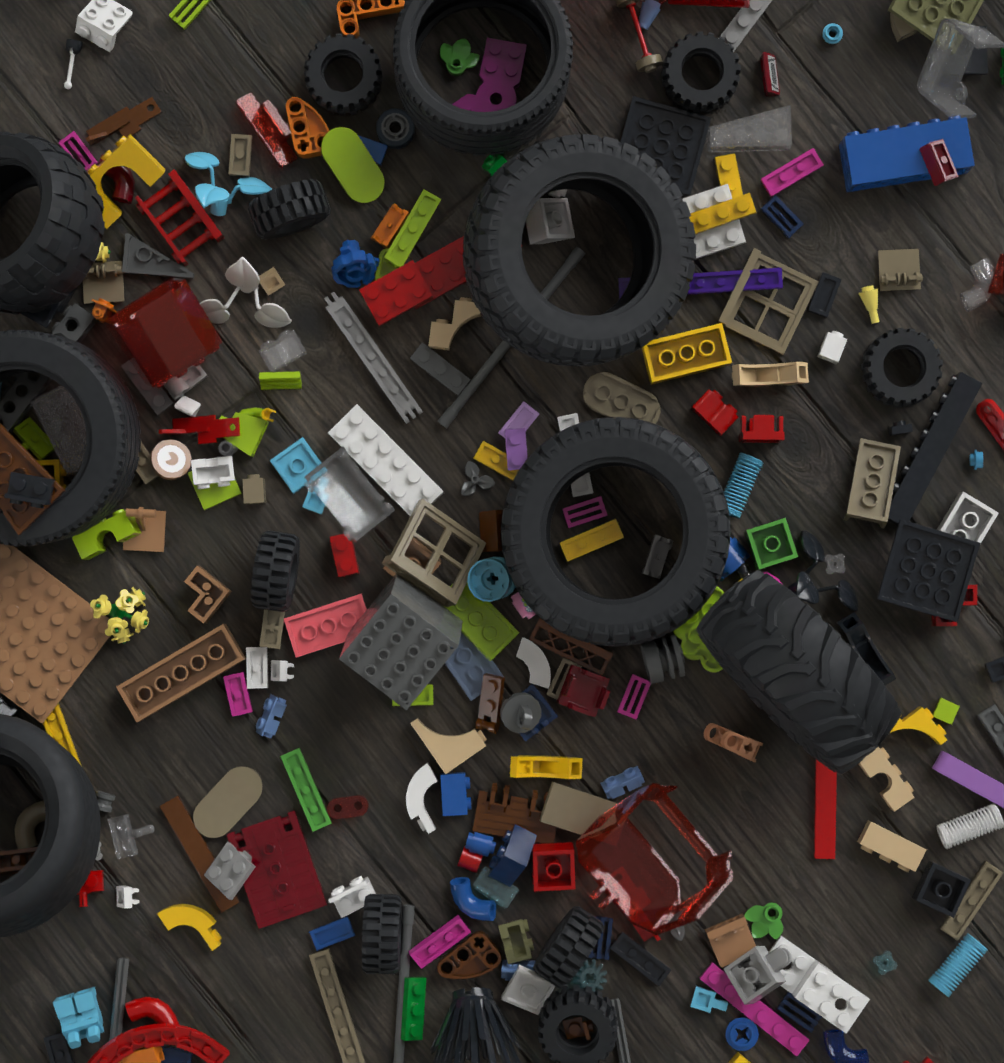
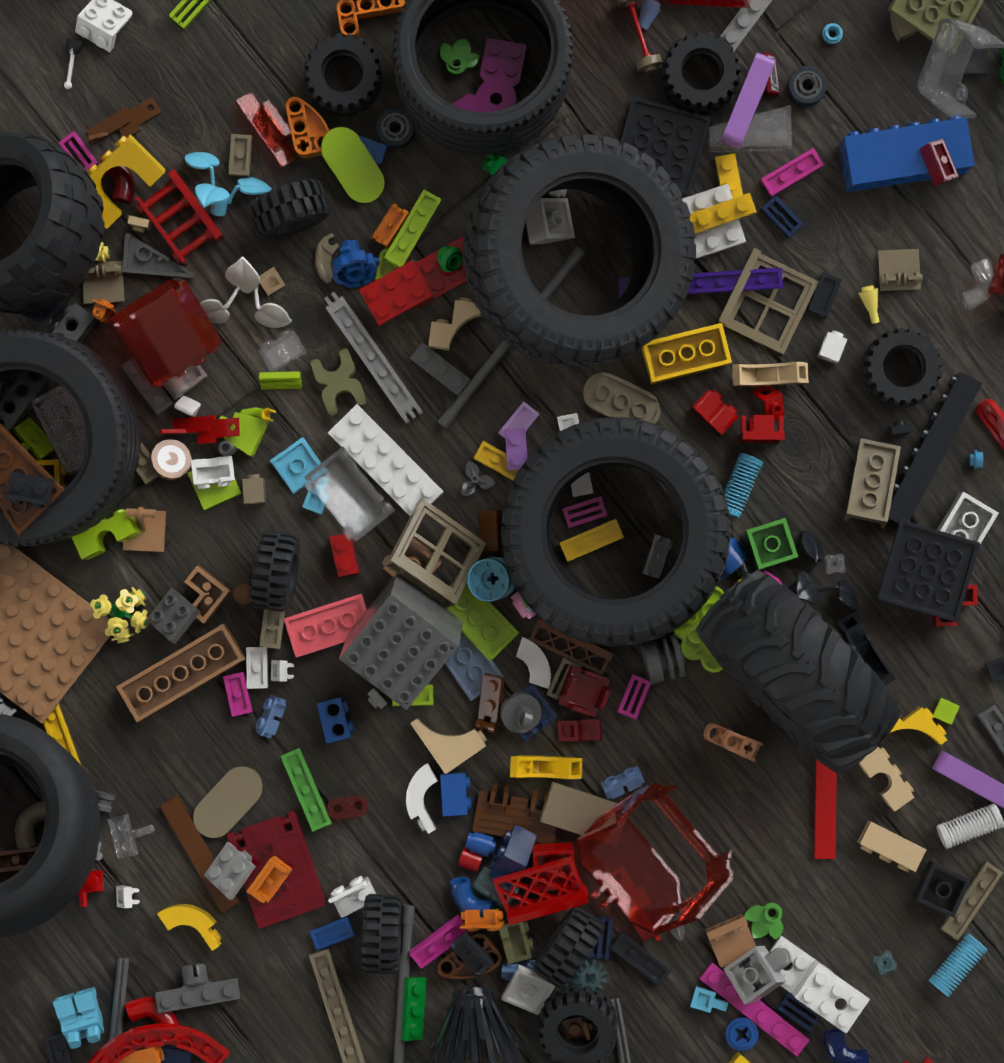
none -> tan plate [127,216,152,233]
none -> dark grey plate [146,587,201,644]
none -> dark grey plate [155,963,240,1013]
none -> reddish brown brick [234,584,252,605]
none -> orange hinge [246,856,293,903]
none -> olive piece [311,348,366,416]
none -> dark tan piece [314,233,339,284]
none -> blue brick [317,697,354,743]
none -> light grey plate [368,688,388,709]
none -> green cone [437,246,463,273]
none -> black hinge [449,930,494,976]
none -> orange hinge [460,909,505,932]
none -> red fence [493,856,588,925]
none -> dark red slope [558,719,602,742]
none -> medium lavender beam [720,53,776,150]
none -> red bracket [753,385,785,421]
none -> wheel [787,66,827,107]

